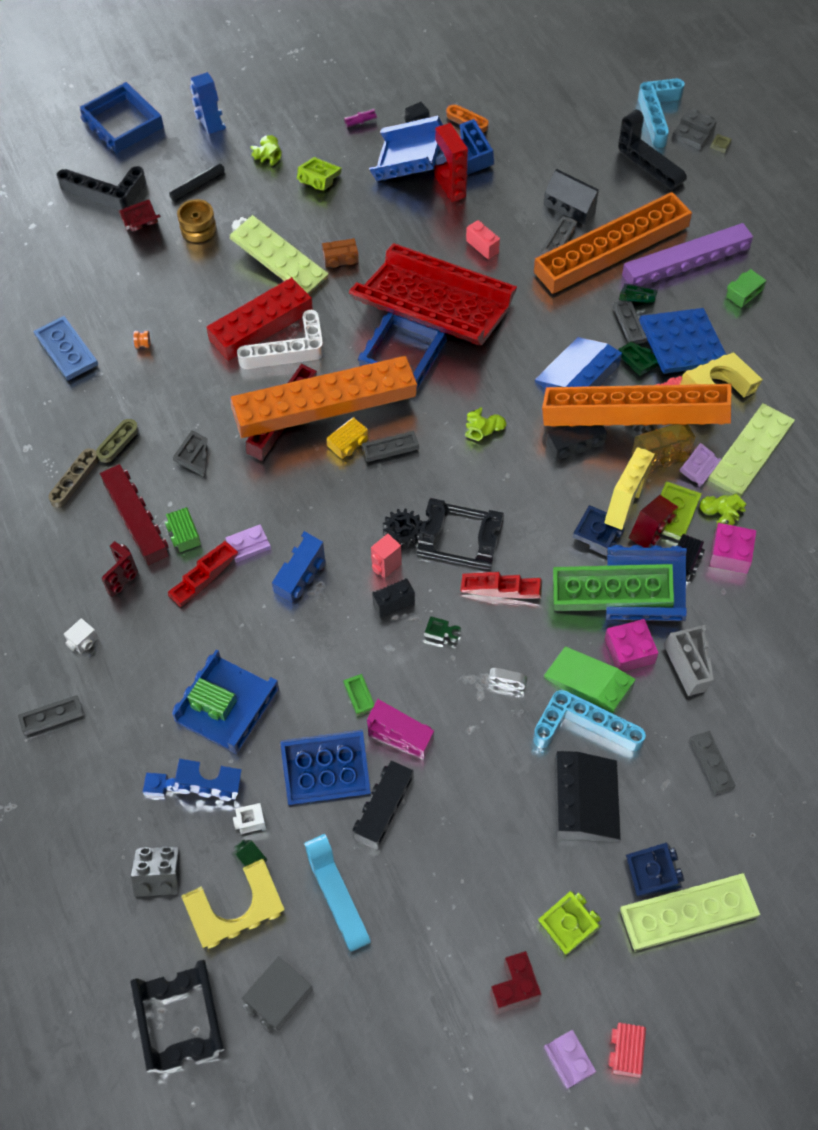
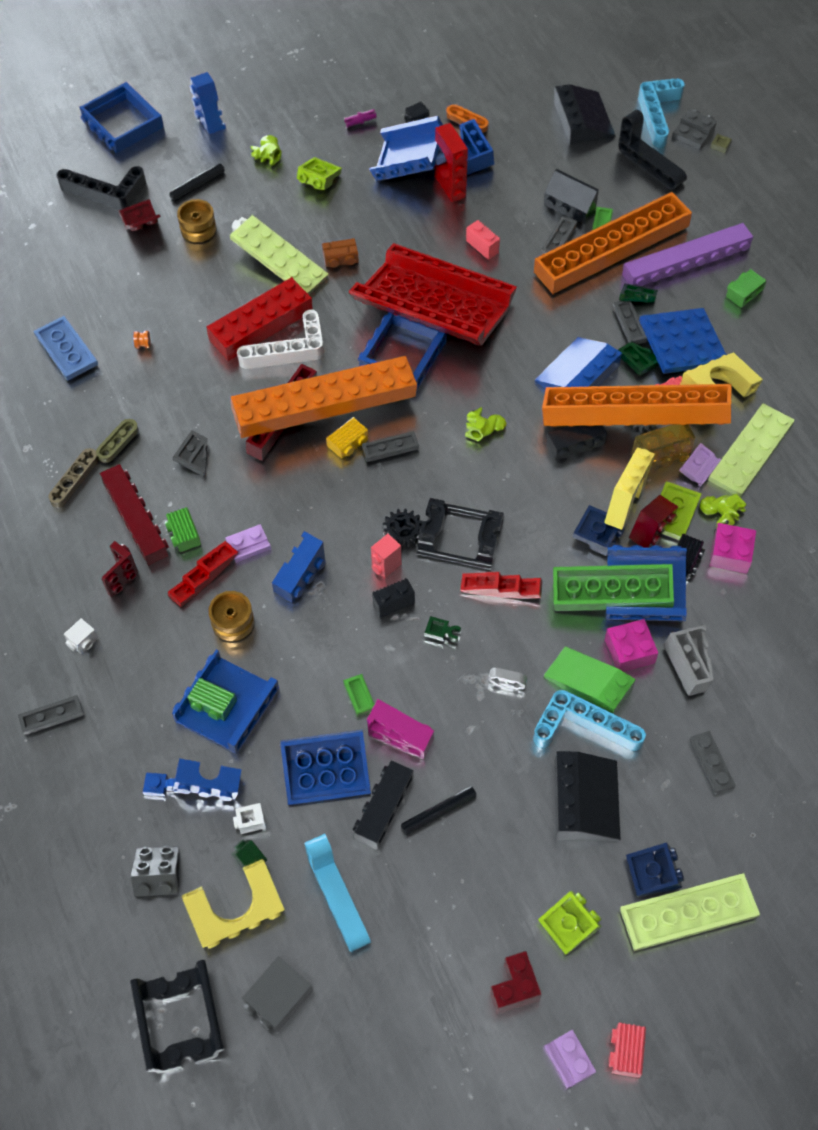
none -> pearl gold wheel [208,591,254,641]
none -> black axle [401,786,477,835]
none -> black slope [554,84,615,145]
none -> bright green tile [592,207,613,230]

